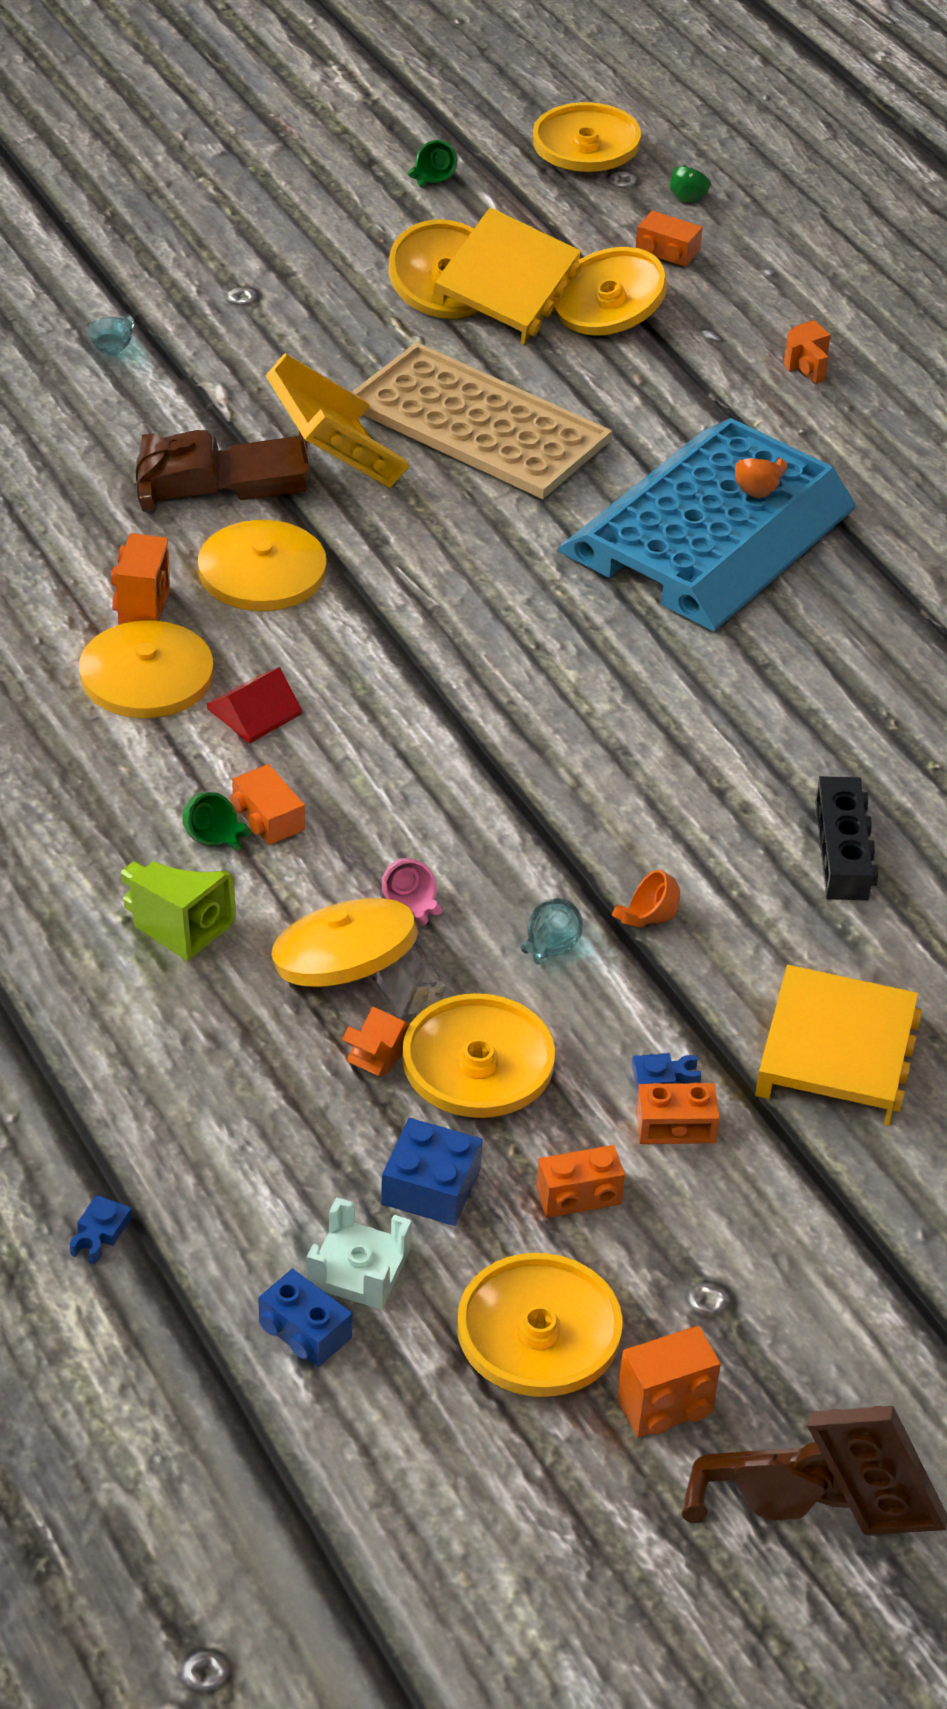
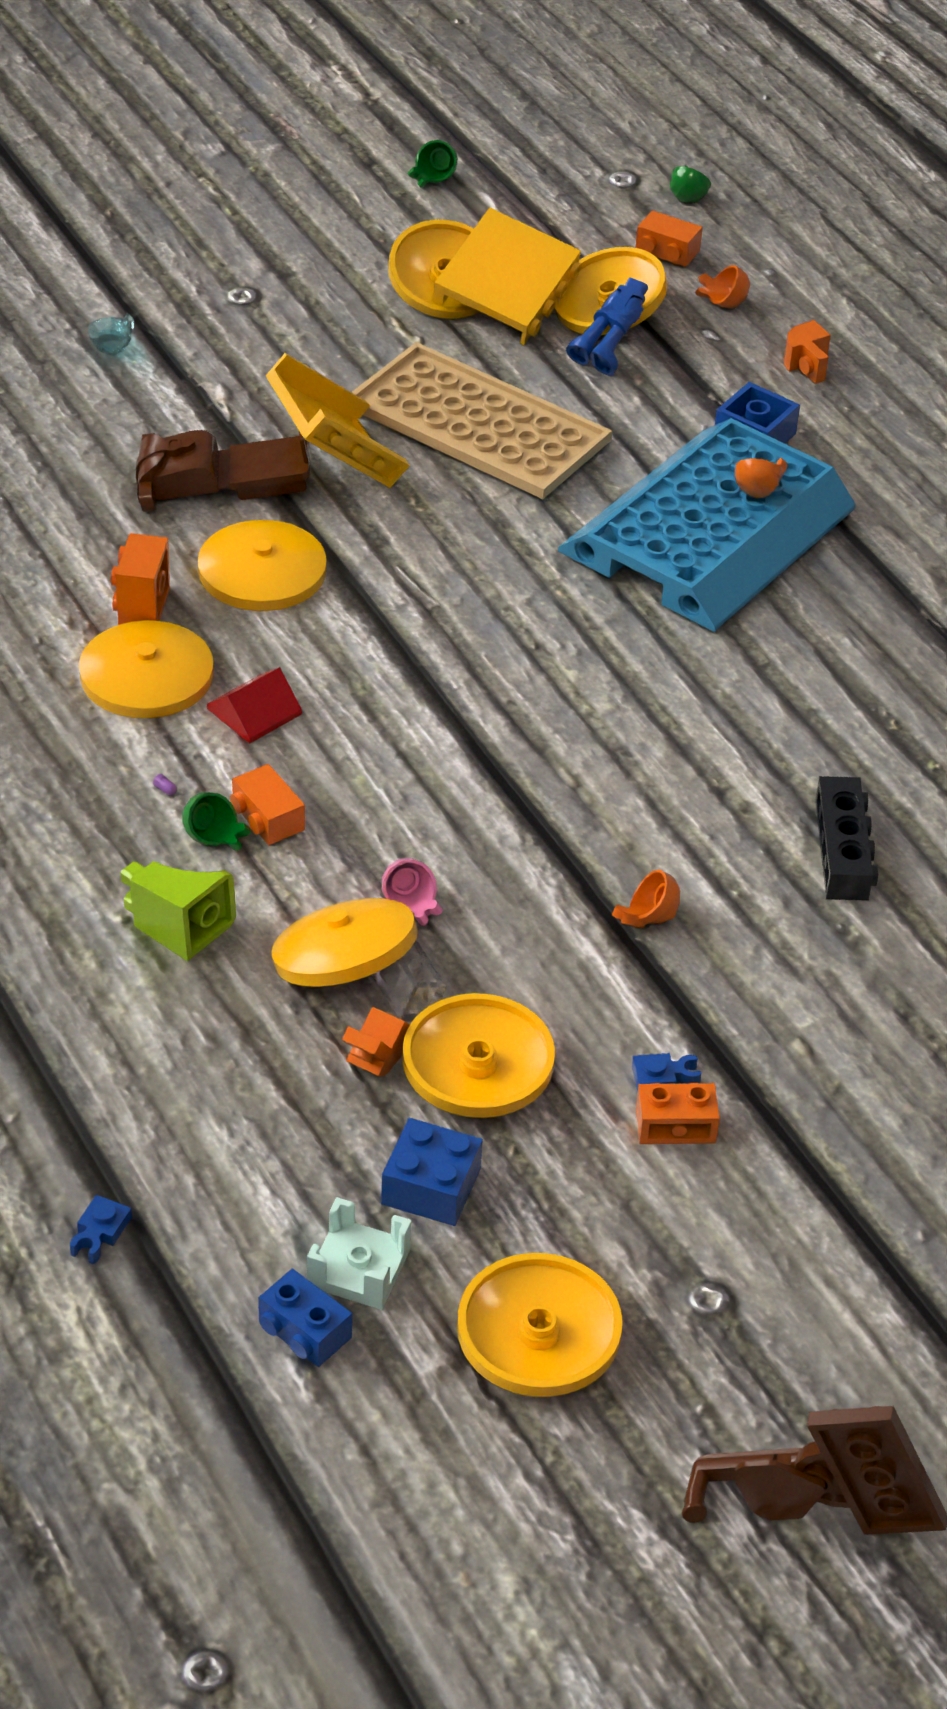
clear light blue piece [520,897,583,965] -> none
yellow dish [533,102,641,172] -> none
orange brick [536,1145,625,1218] -> none
orange brick [617,1325,721,1438] -> none
yellow panel [755,964,922,1126] -> none
none -> medium lavender piece [153,774,177,796]
none -> blue piece [566,278,649,376]
none -> orange piece [695,265,750,309]
none -> blue brick [715,382,800,444]

